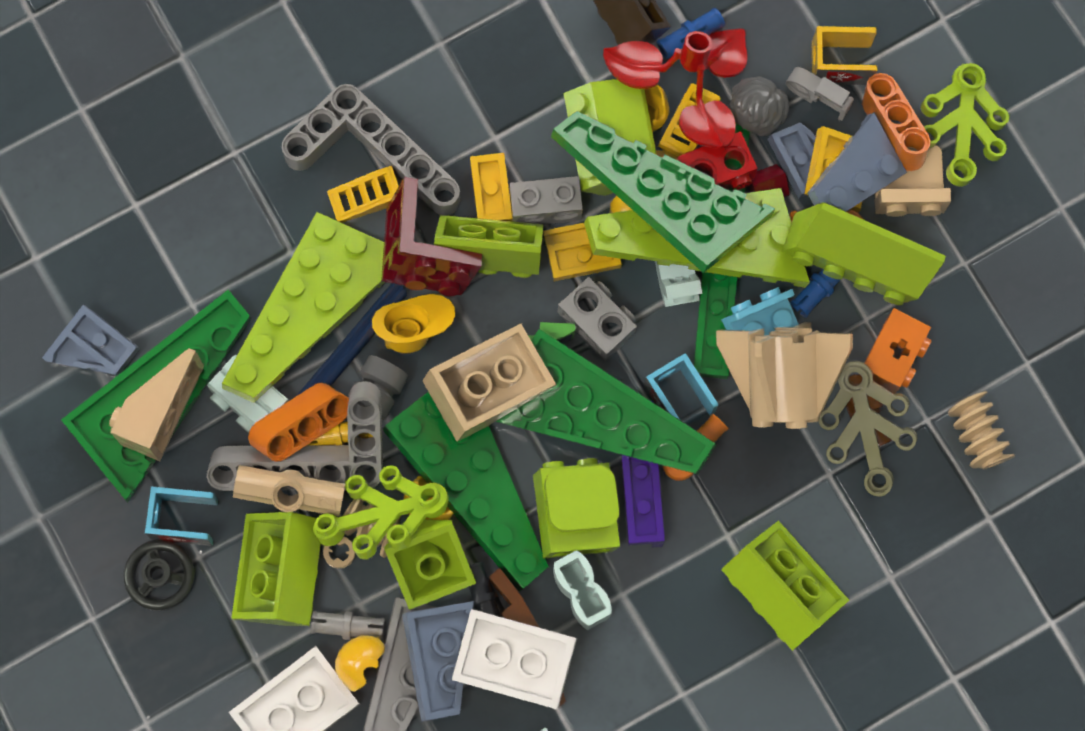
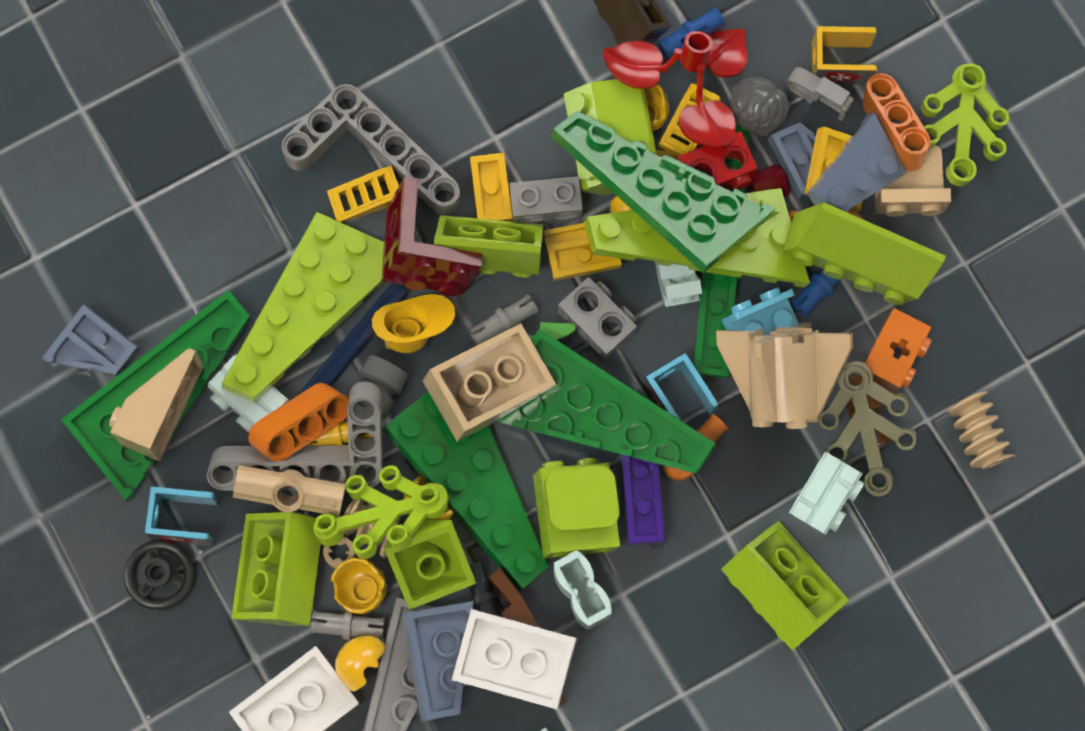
none -> yellow hair [331,558,387,614]
none -> light grey pin [468,294,539,345]
none -> light aqua brick [789,452,864,534]

